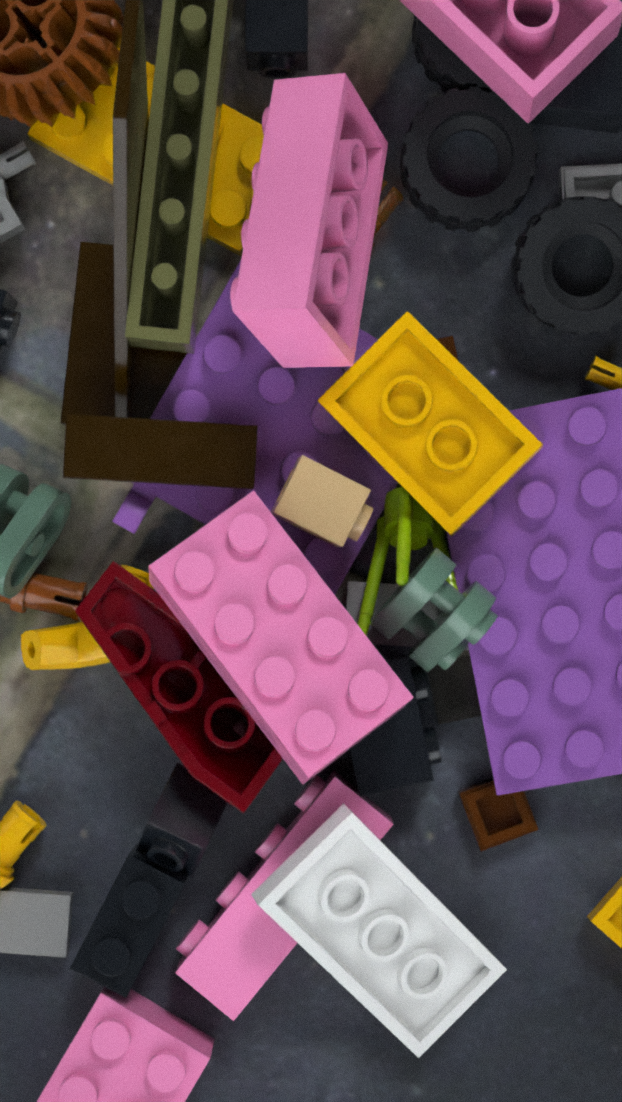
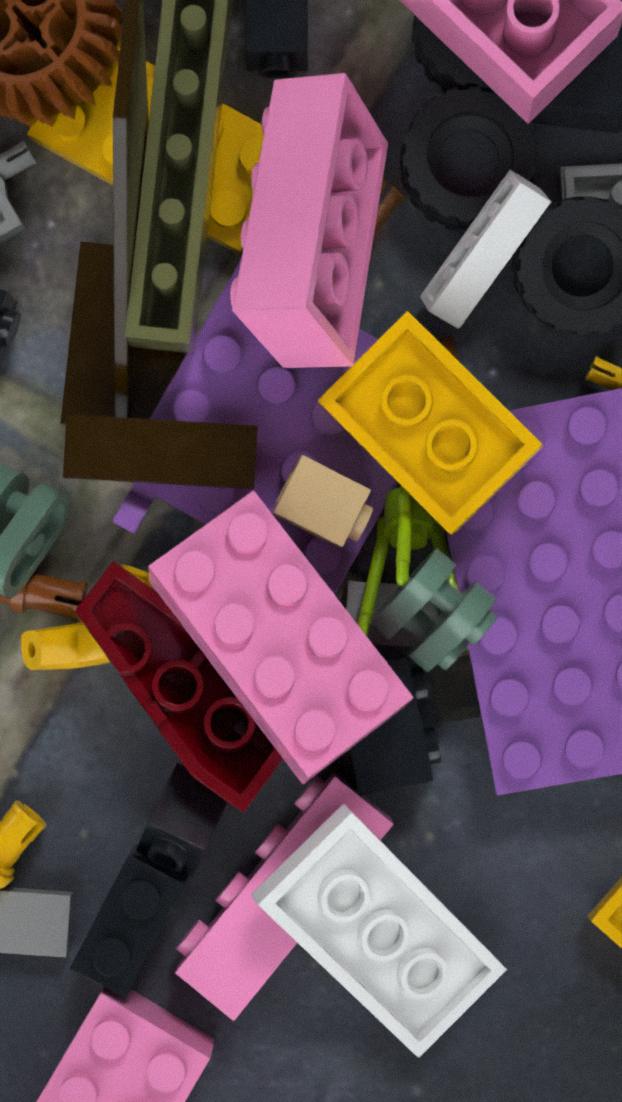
reddish brown tile [458,778,539,851] -> none
none -> white piece [420,169,551,329]

